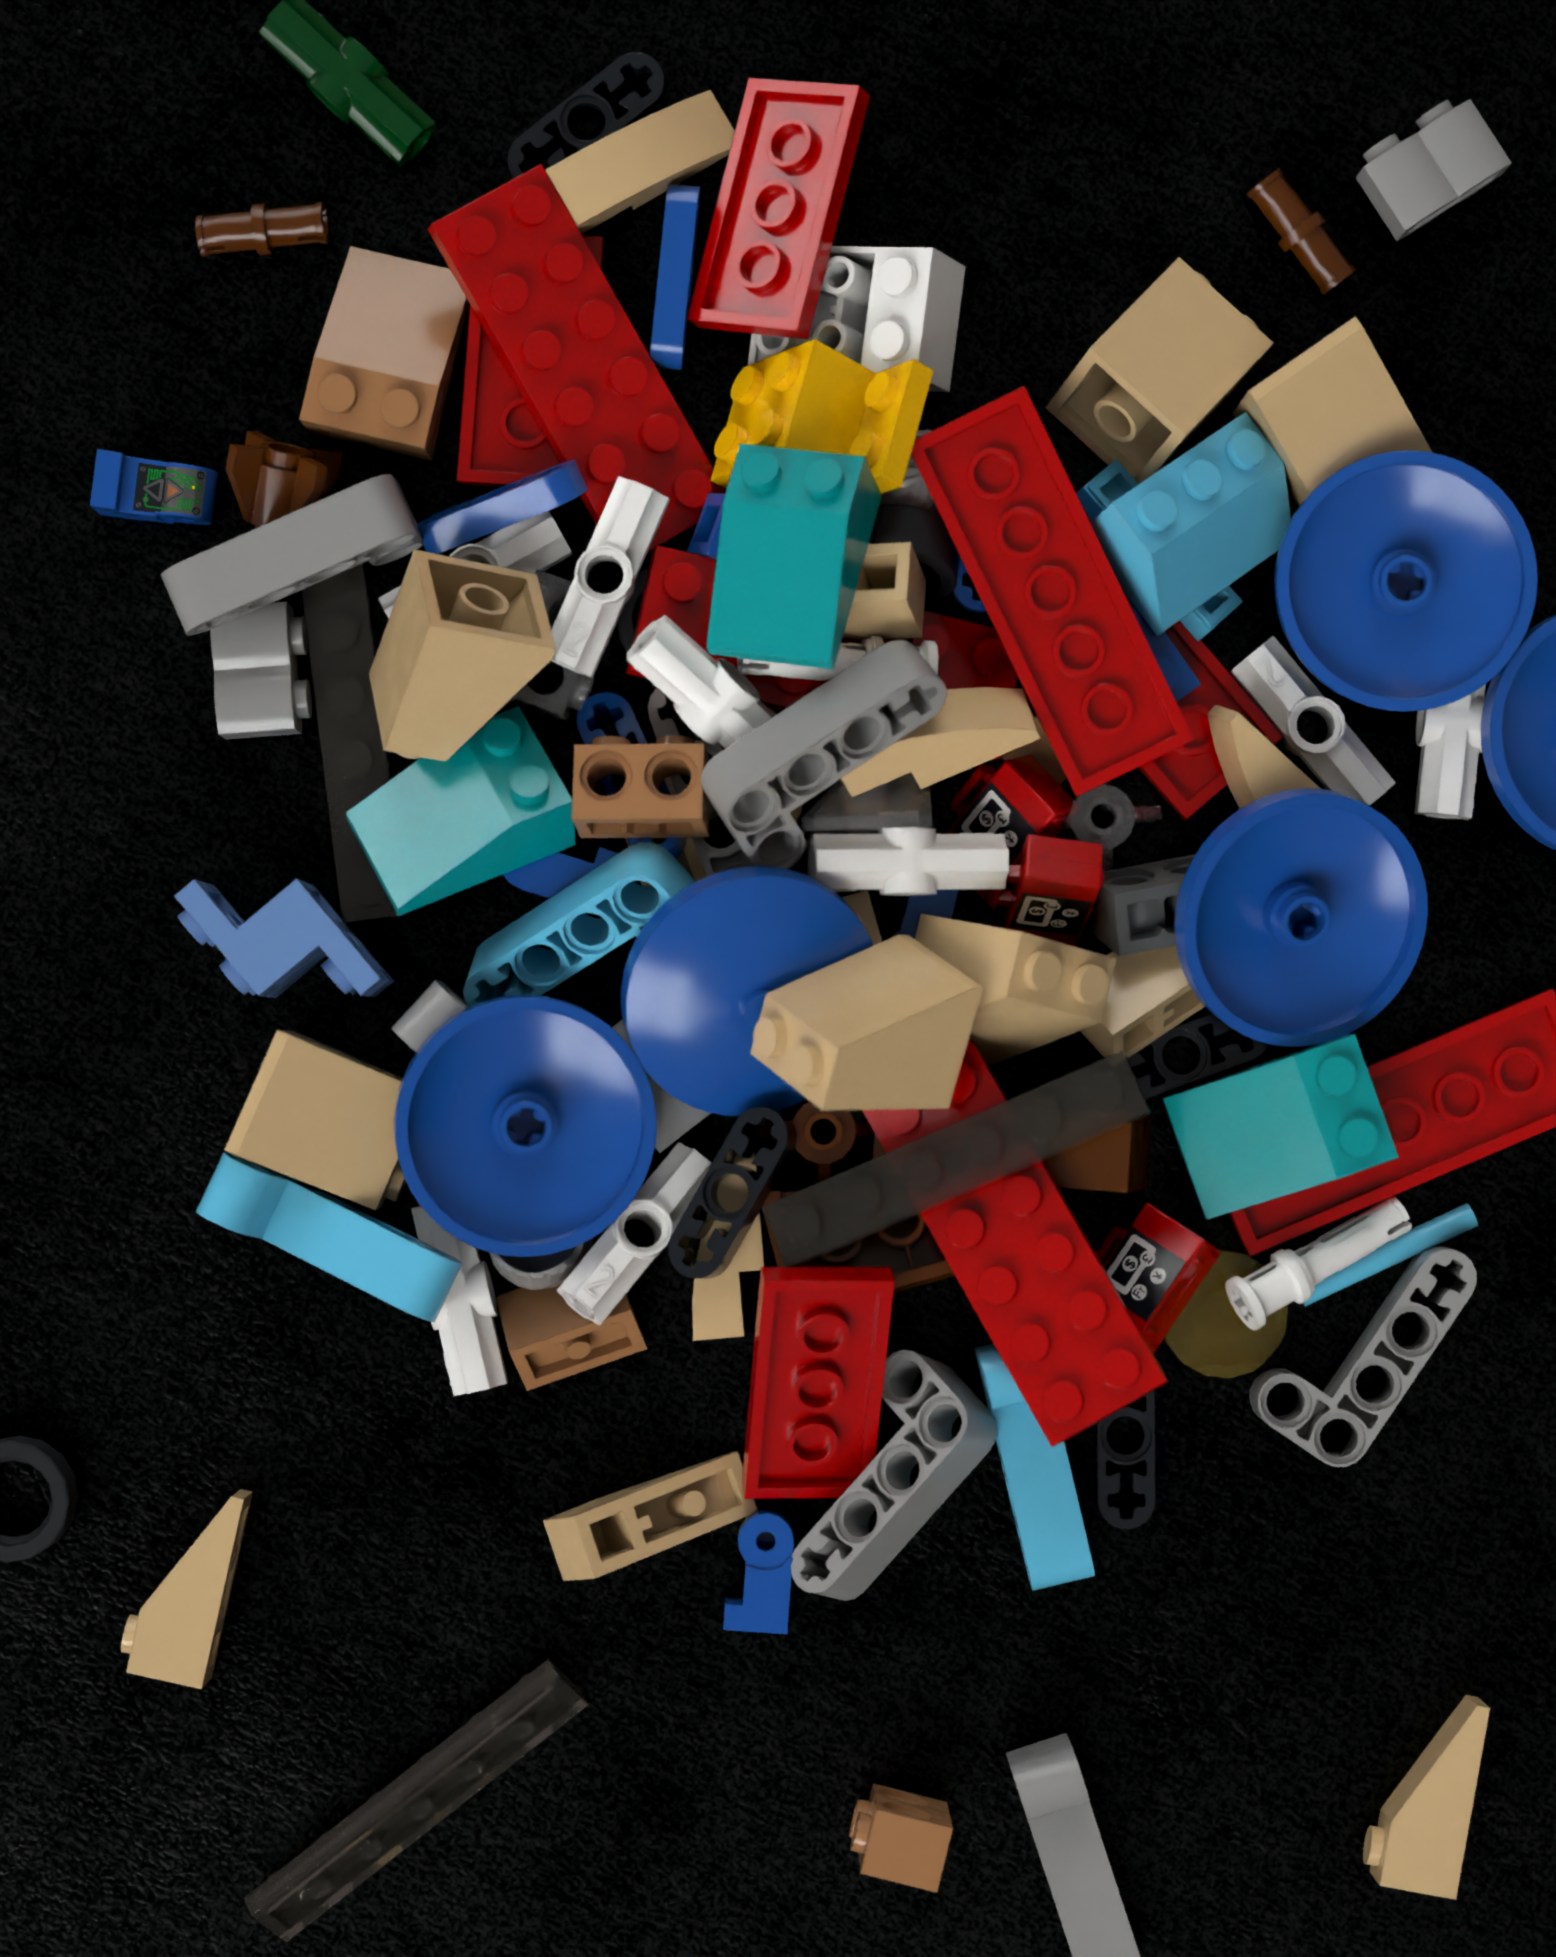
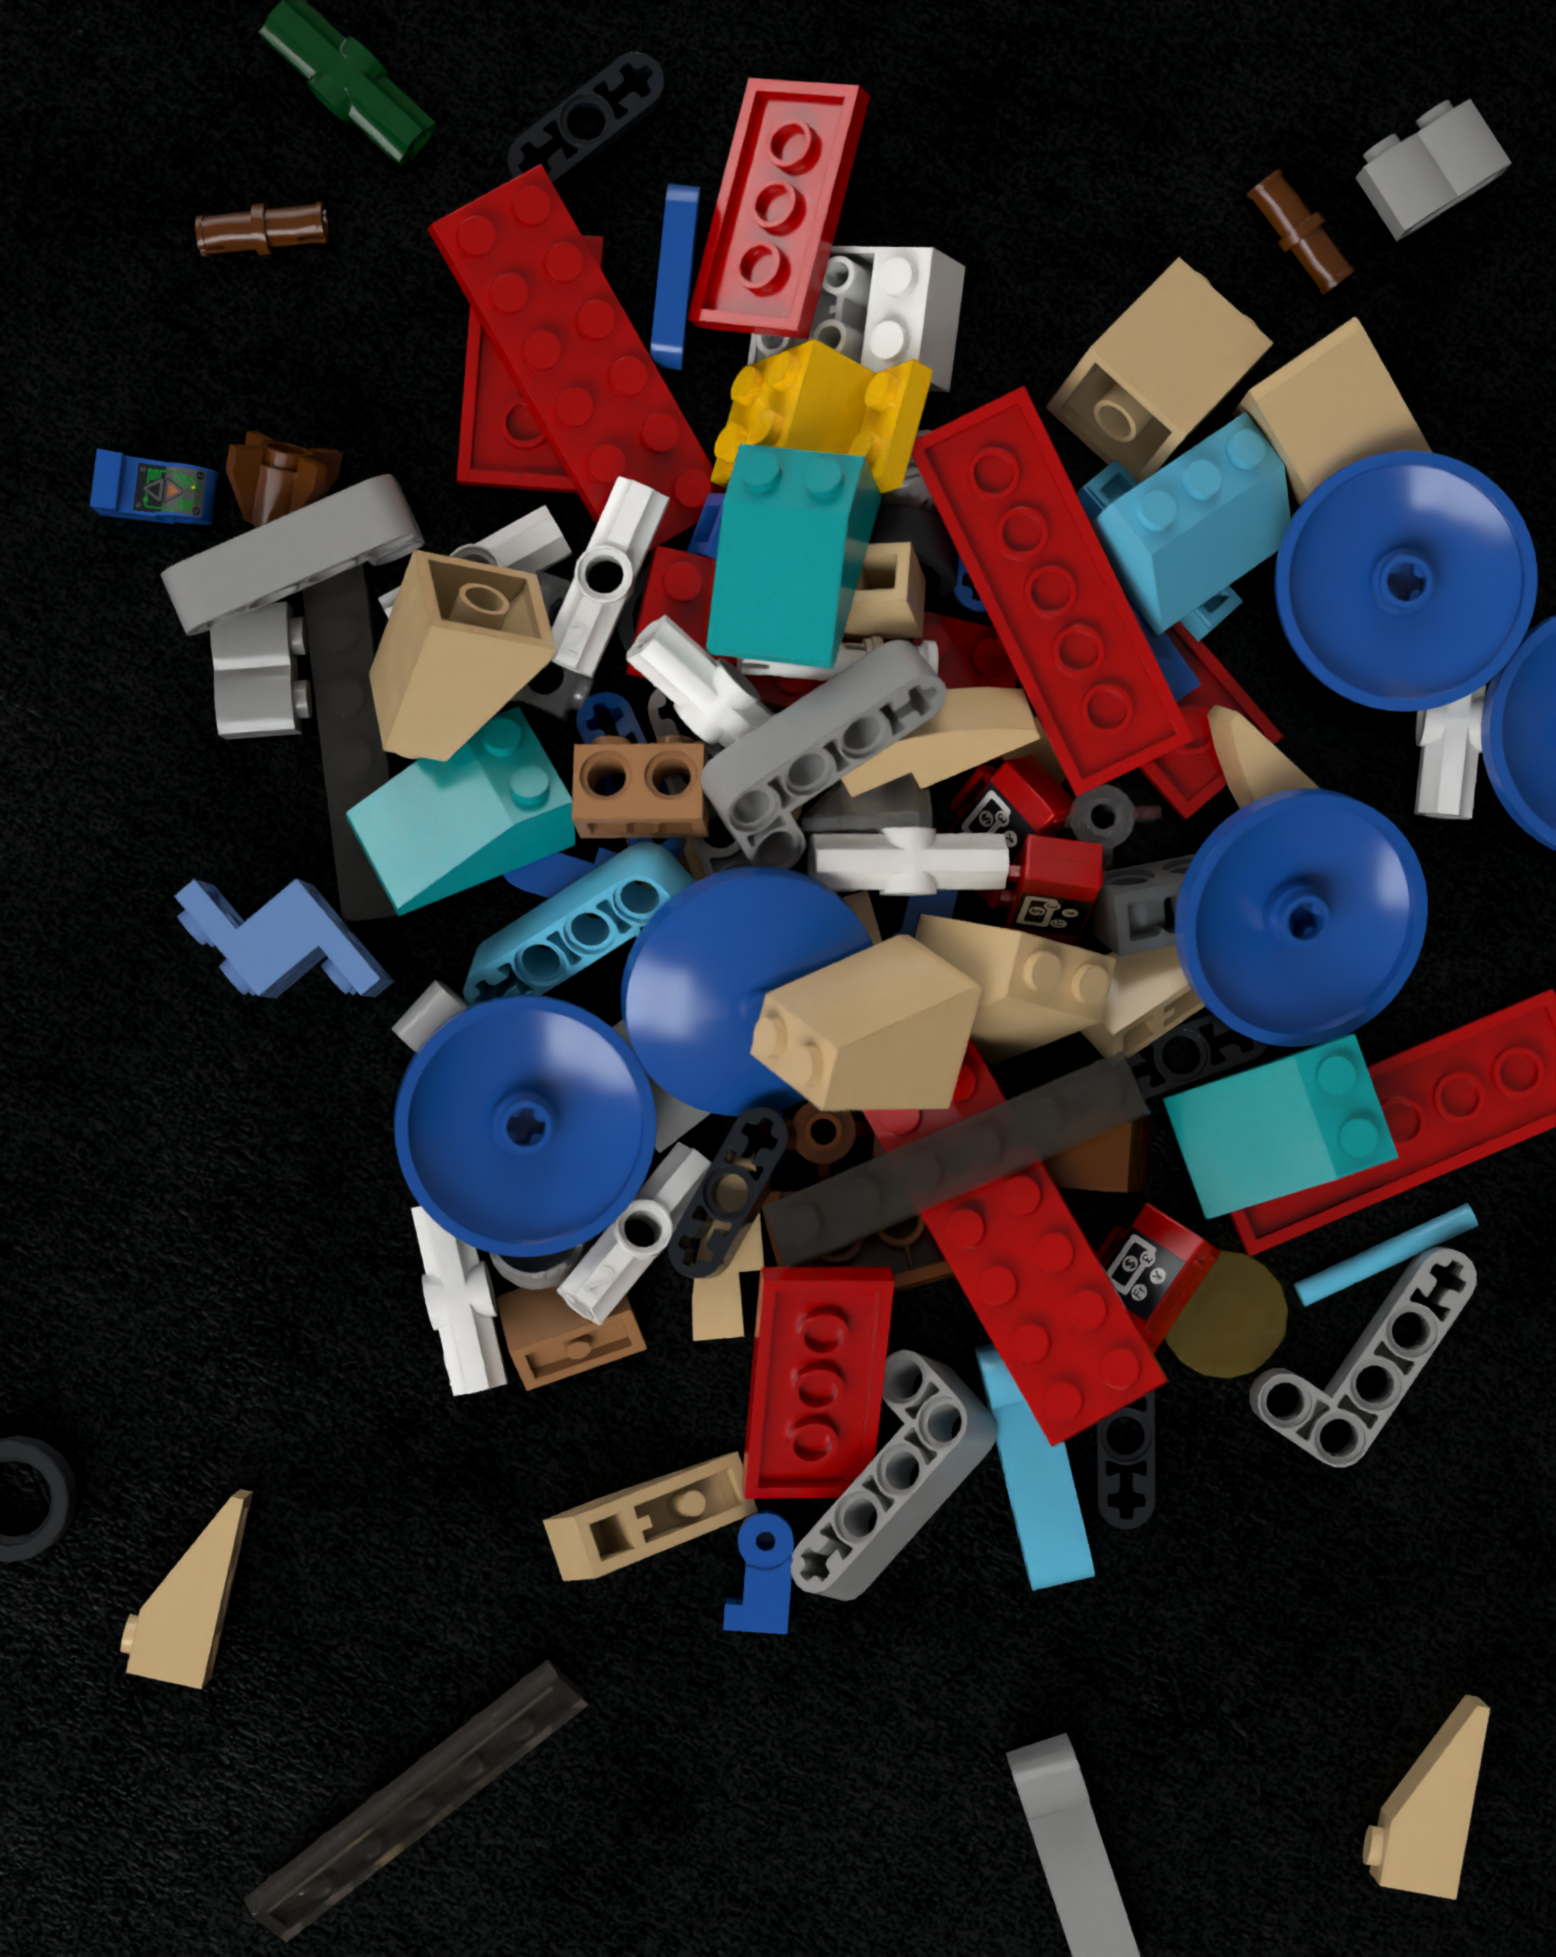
medium azure beam [196,1152,462,1322] -> none
tan slope [225,1030,406,1210] -> none
medium nougat slope [299,246,469,461] -> none
blue beam [417,459,588,554] -> none
tan slope [545,90,735,235] -> none
medium nougat brick [849,1783,953,1893] -> none
white pin [1225,1196,1412,1331] -> none
white piece [1229,636,1396,806] -> none

